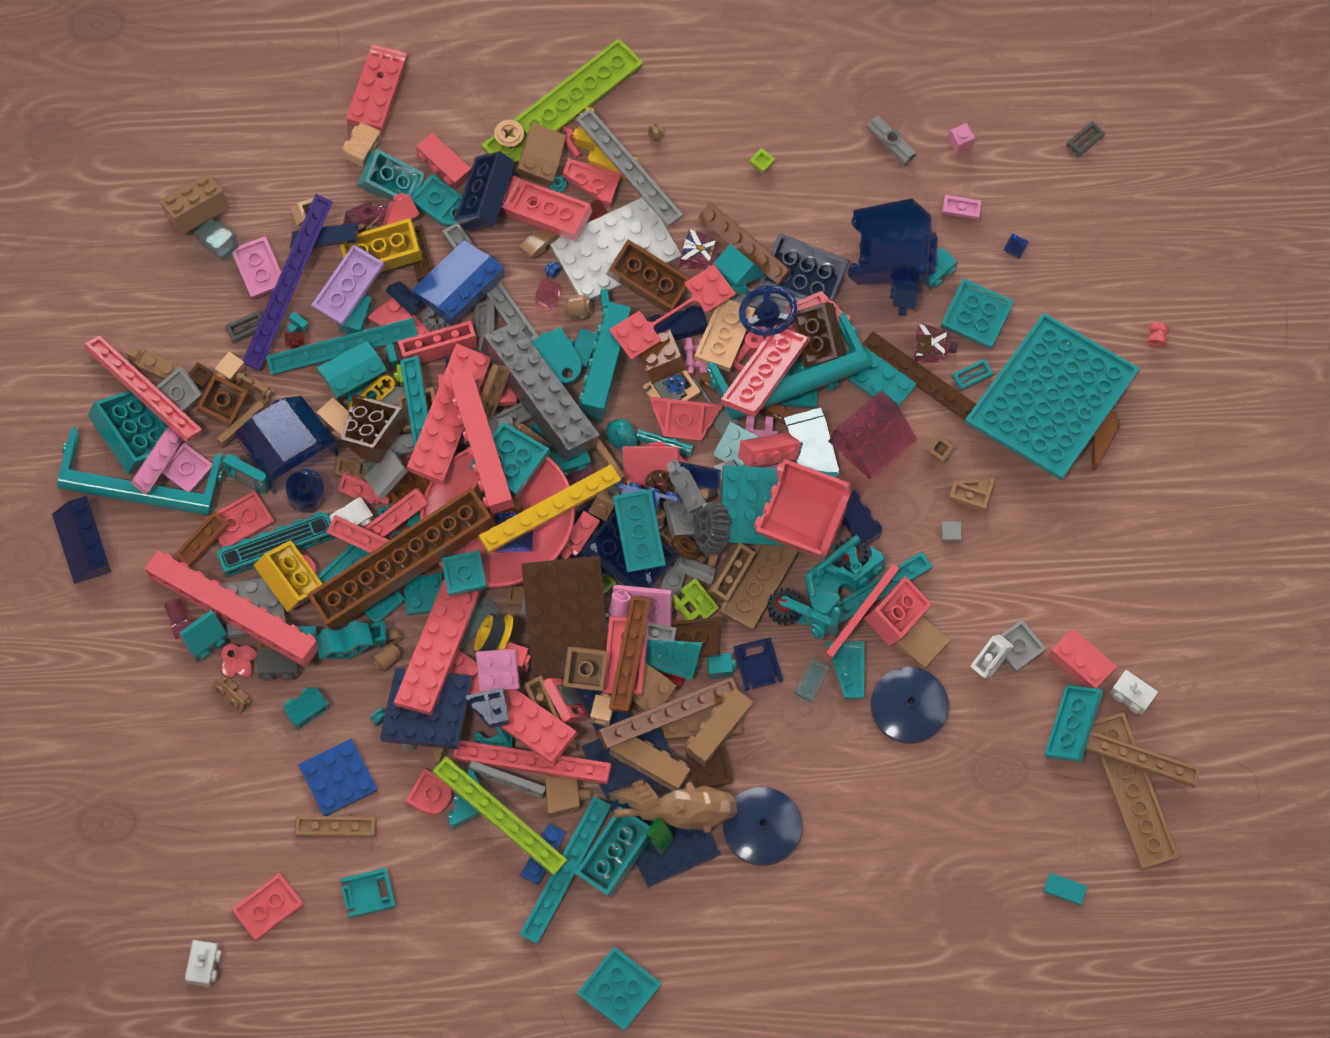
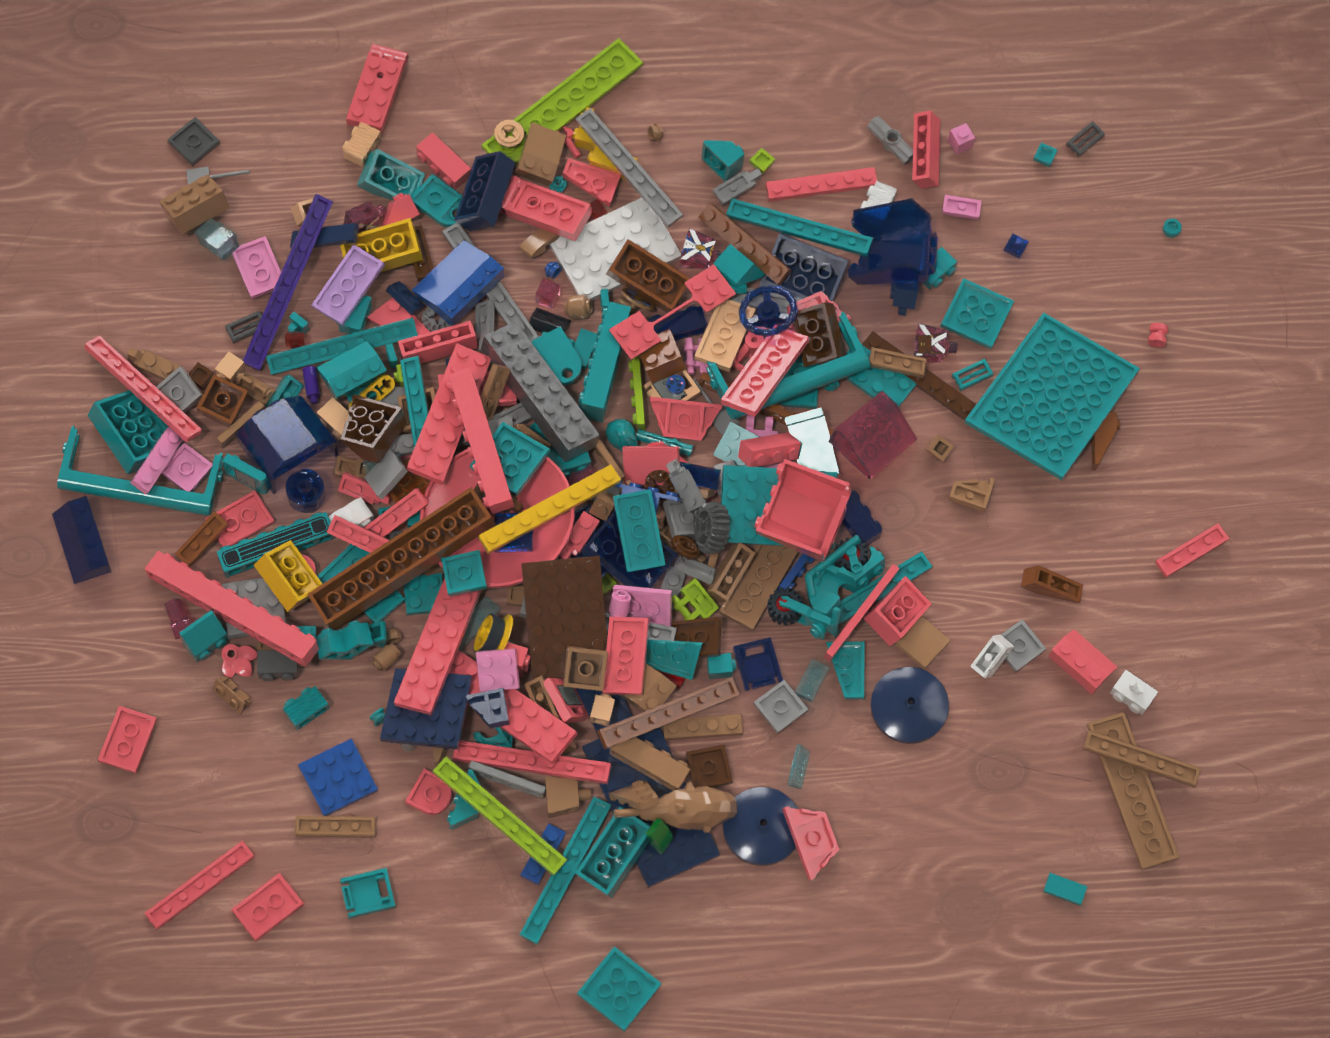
white brick [185,940,221,988] -> none
dark orange plate [609,596,652,713] -> none
medium nougat brick [685,688,753,766] -> none
light grey tile [941,521,962,542] -> none
teal tile [1044,685,1103,763] -> none
none -> coral plate [98,706,157,774]
none -> coral tile [145,840,255,930]
none -> dark grey tile [167,117,220,166]
none -> light grey piece [186,167,250,185]
none -> teal slope [265,374,304,416]
none -> dark purple cylinder [302,366,320,404]
none -> black slope [529,308,571,334]
none -> shield [617,288,654,316]
none -> lime plate [628,355,646,431]
none -> teal slope [701,140,744,182]
none -> light grey hinge [713,169,762,206]
none -> teal plate [726,198,873,257]
none -> light grey plate [753,680,808,734]
none -> coral plate [766,167,877,202]
none -> blue hinge [777,554,814,593]
none -> coral wing [782,807,840,880]
none -> clear light blue slope [787,744,810,789]
none -> white brick [860,181,897,226]
none -> medium nougat tile [869,347,927,378]
none -> coral brick [912,110,940,189]
none -> dark orange slope [1021,565,1083,603]
none -> teal plate [1033,142,1058,168]
none -> coral plate [1155,523,1229,578]
none -> teal tile [1162,218,1182,238]

